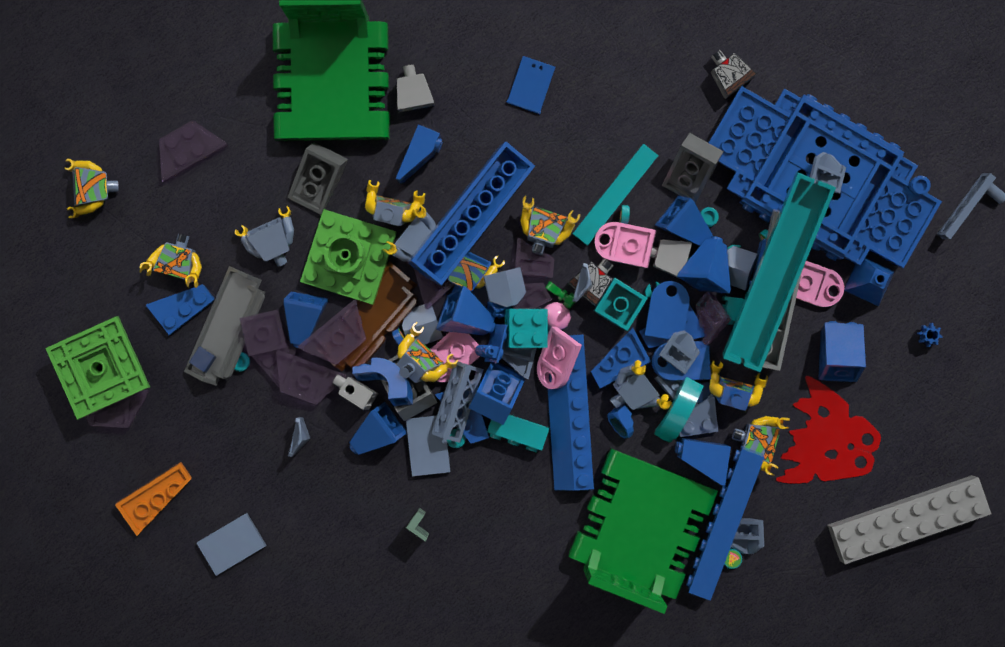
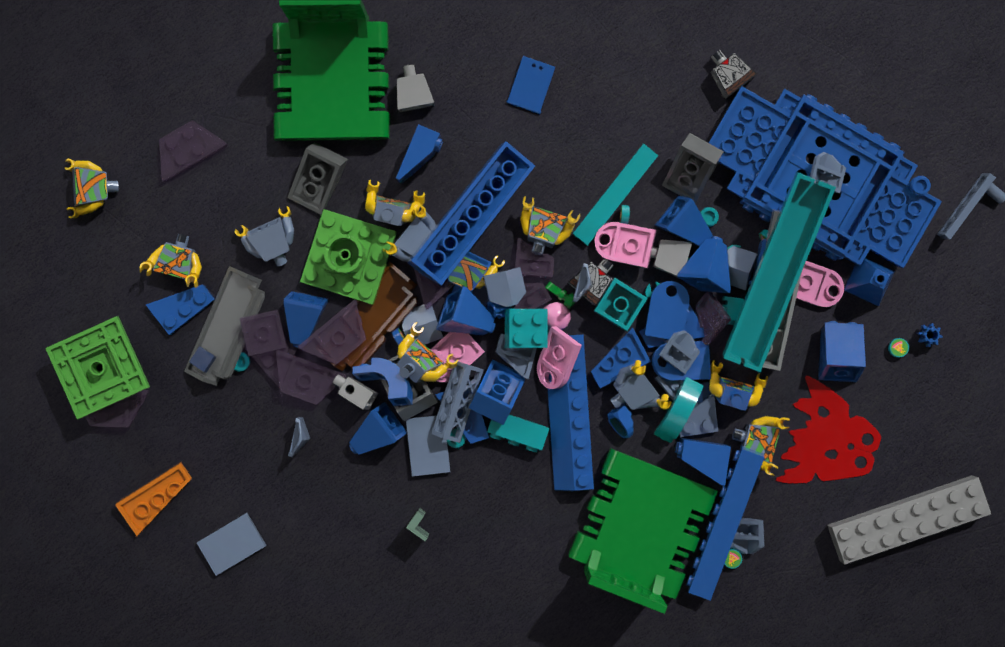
blue hinge [475,324,508,363] -> none
none -> tile [888,338,909,357]

